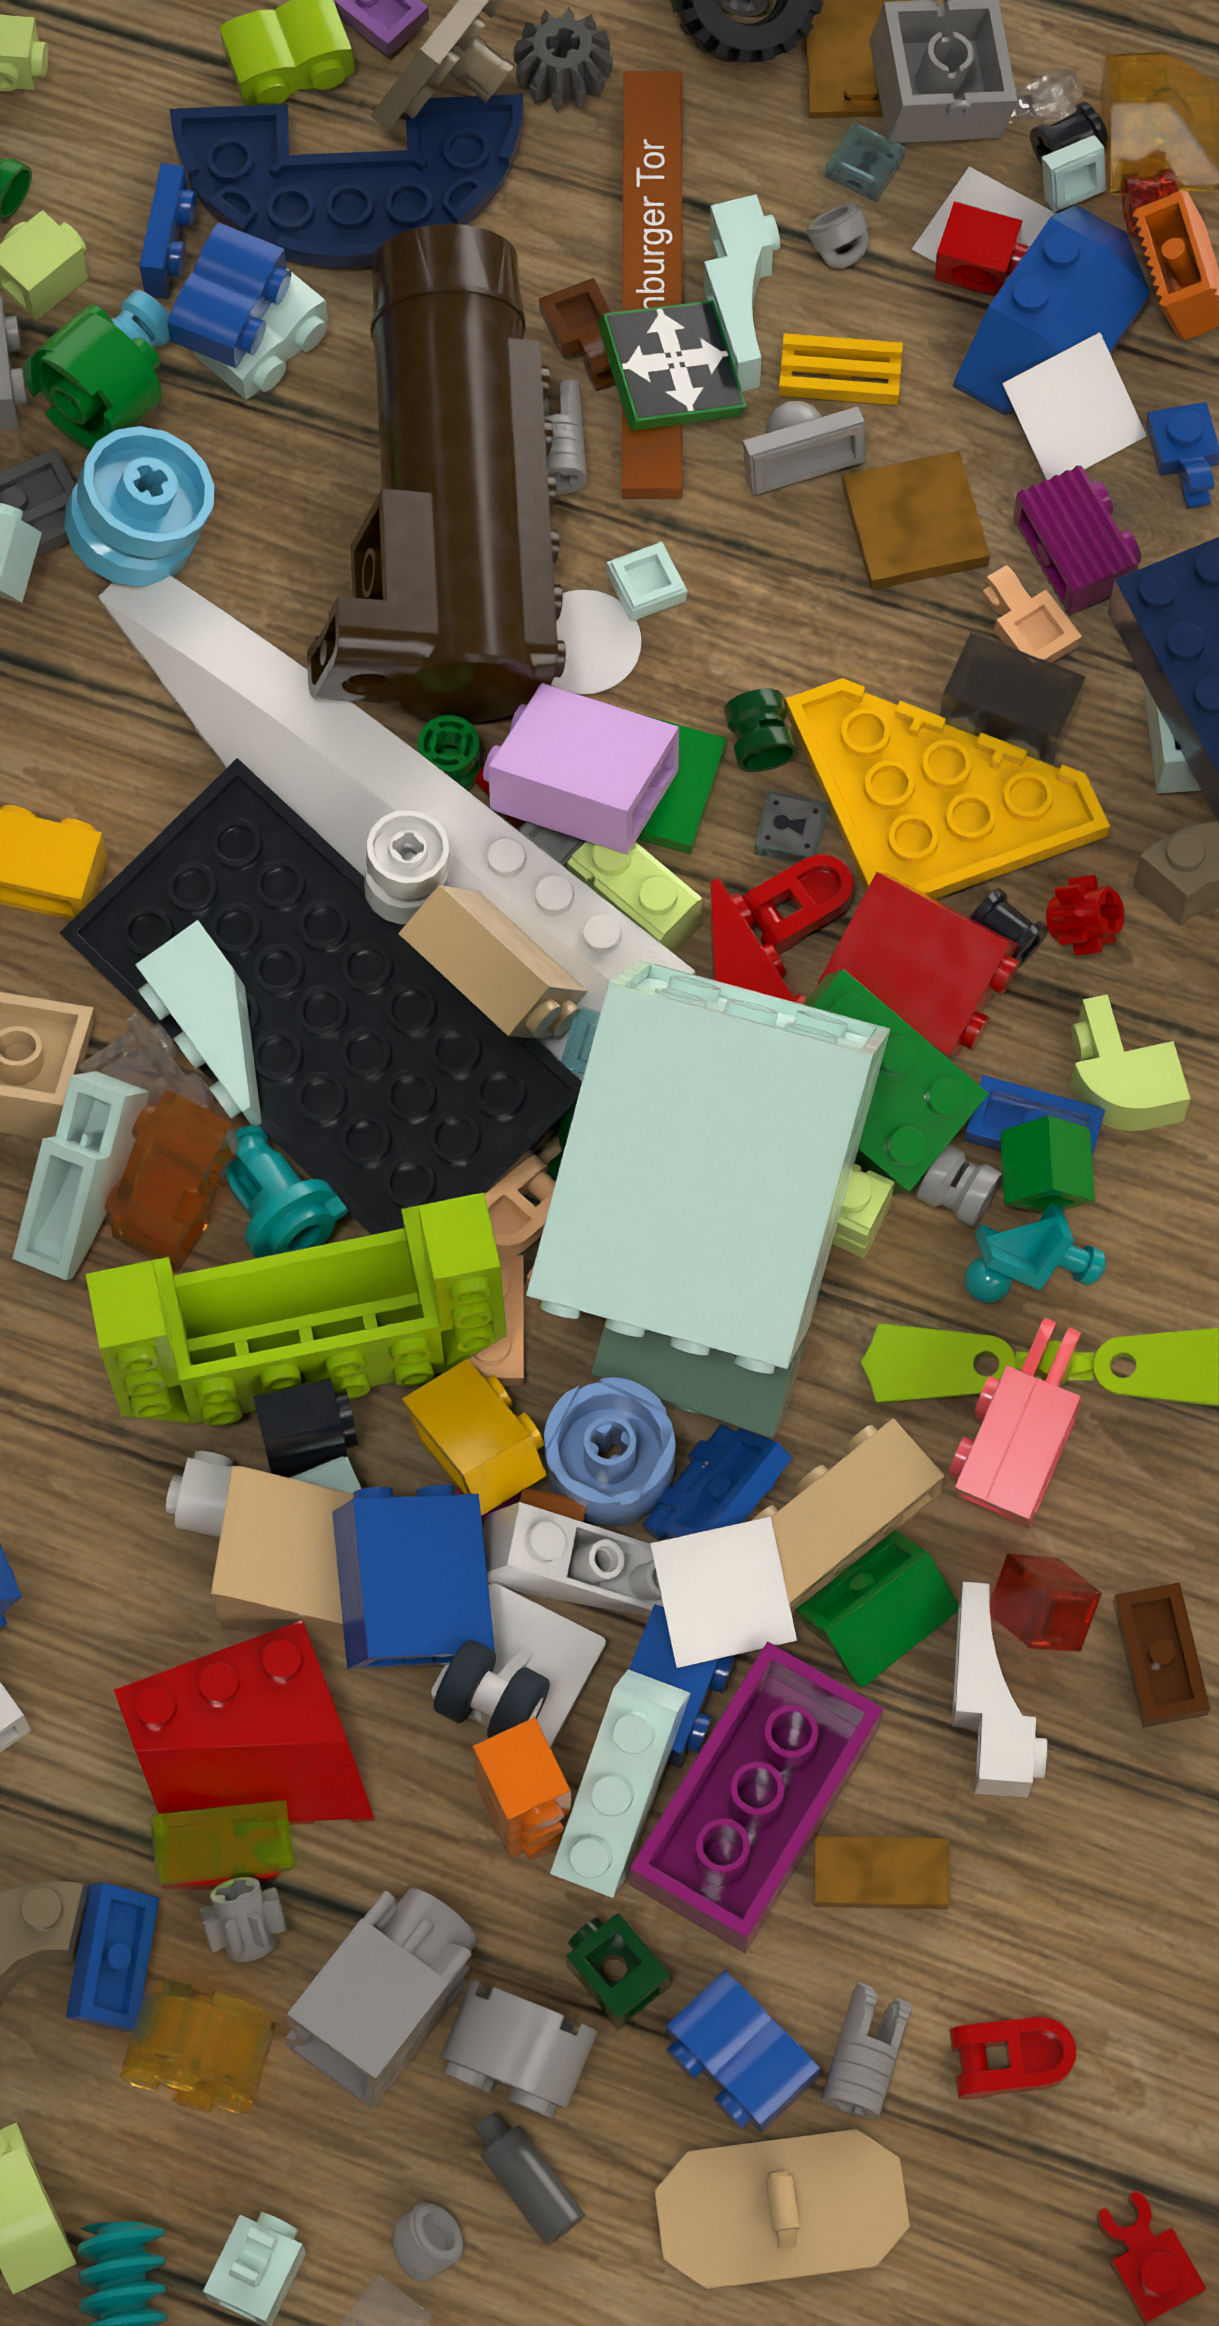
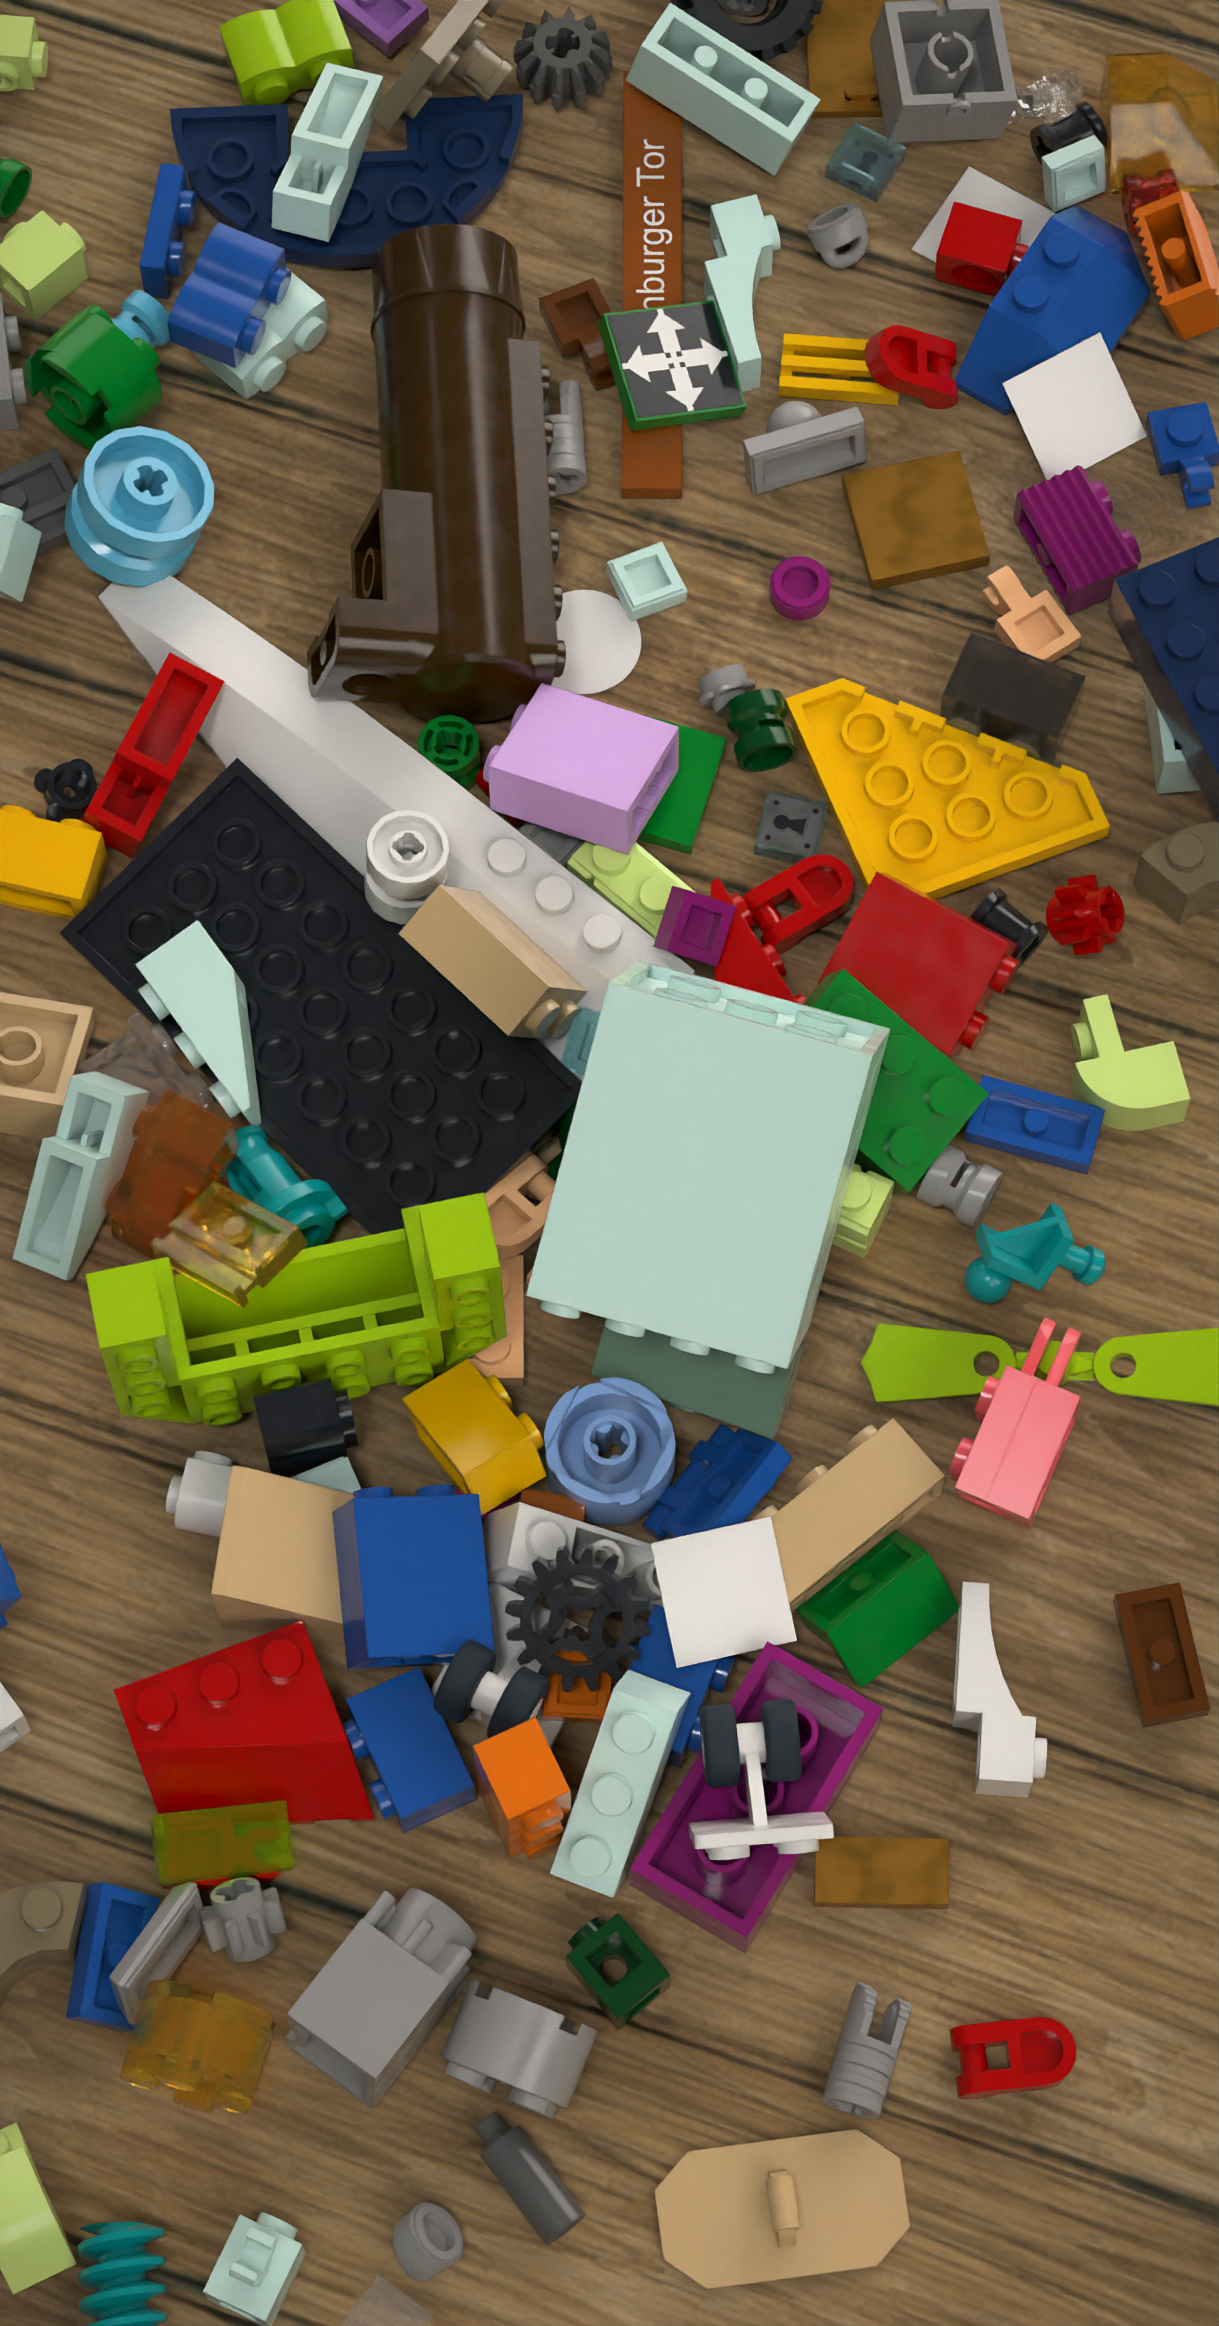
blue brick [666,1970,820,2133] -> none
clear red panel [989,1553,1102,1652] -> none
green panel [1000,1115,1095,1215] -> none
red plate [1097,2190,1207,2326] -> none
none -> black plate [34,758,97,823]
none -> red slope [81,652,225,859]
none -> light grey tile [109,1882,204,2026]
none -> clear yellow plate [150,1181,308,1308]
none -> light aqua slope [271,63,383,242]
none -> blue brick [342,1667,476,1833]
none -> black gear [505,1545,651,1692]
none -> orange tile [541,1651,611,1723]
none -> light aqua brick [626,3,821,176]
none -> magenta plate [653,886,736,967]
none -> plate [688,1699,834,1860]
none -> light grey plate [697,664,756,716]
none -> magenta tile [769,556,830,621]
none -> red plate [864,325,958,409]

